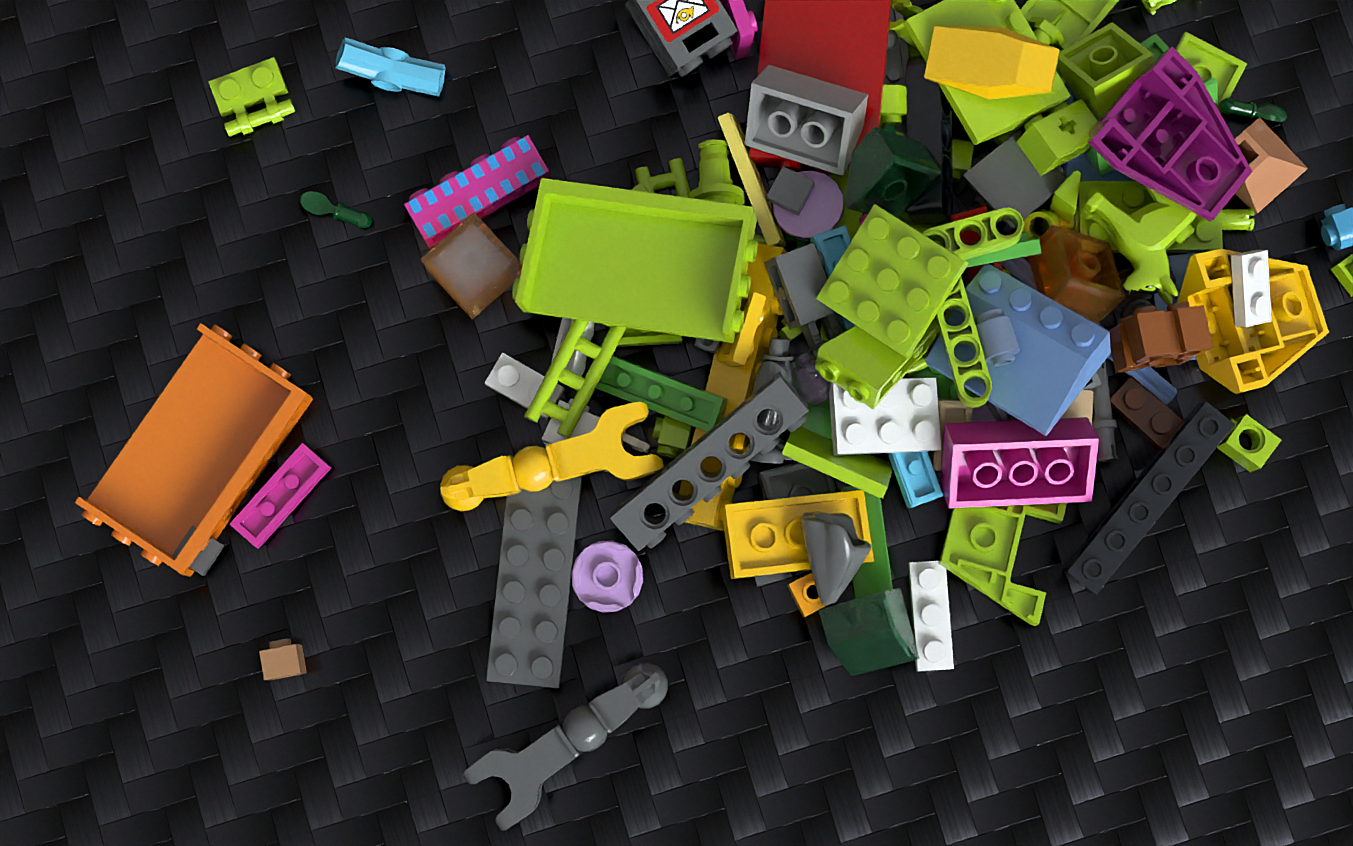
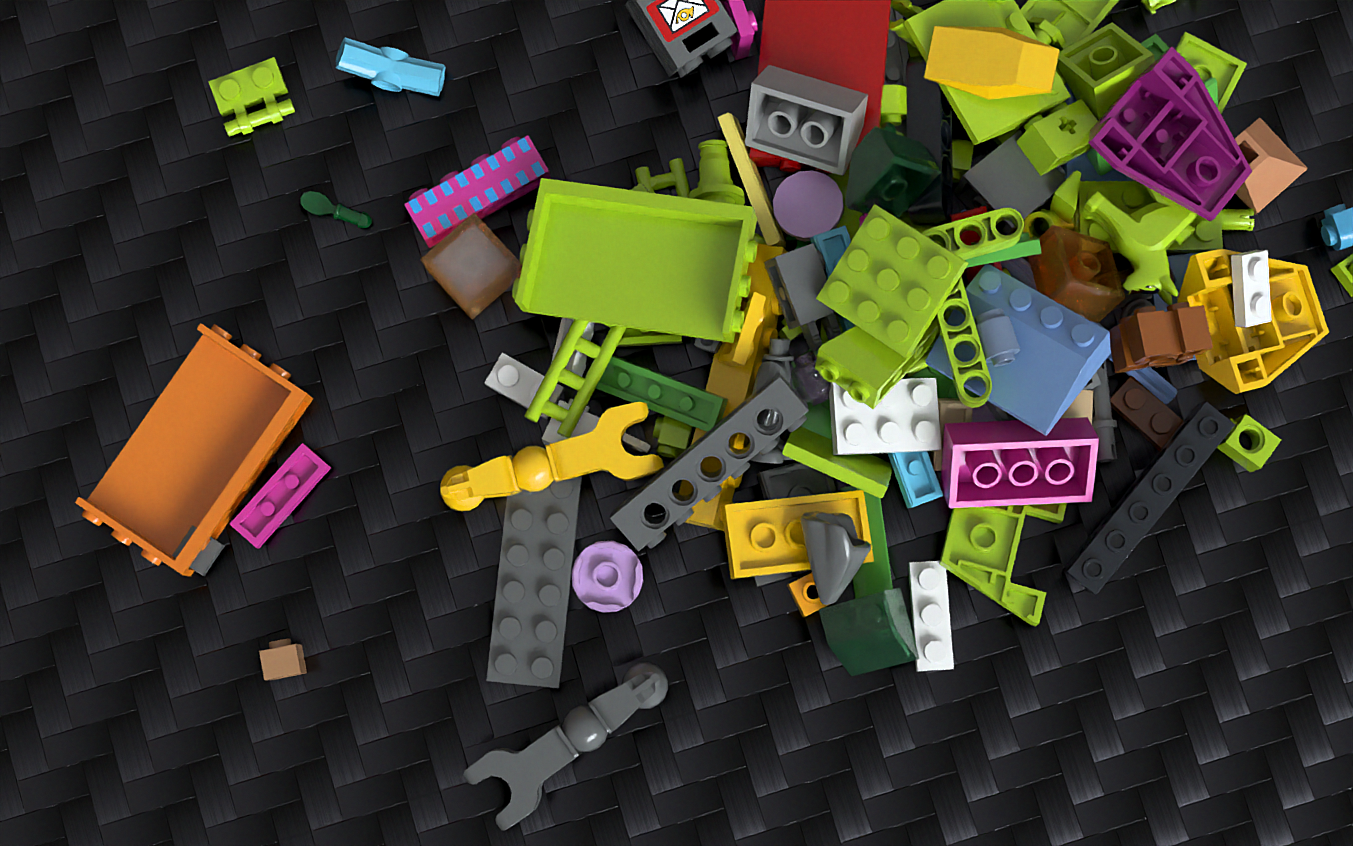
dark grey tile [766,167,815,216] -> none
dark green piece [1219,98,1288,122] -> none

